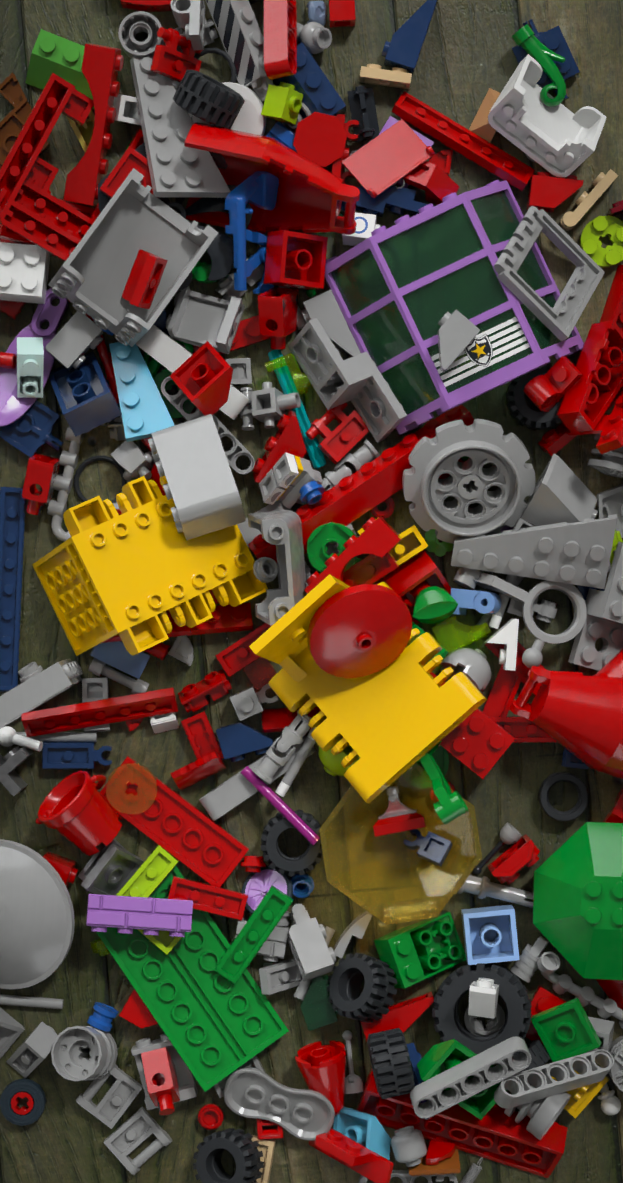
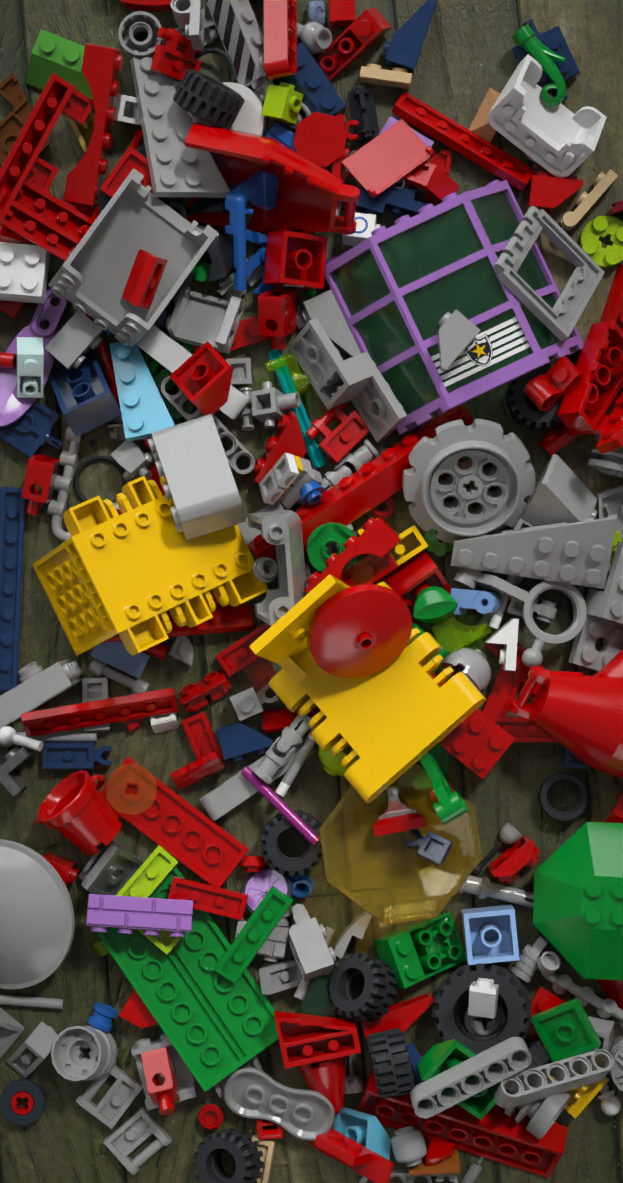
none -> red wedge [274,1011,361,1069]
none -> red slope [315,8,392,81]

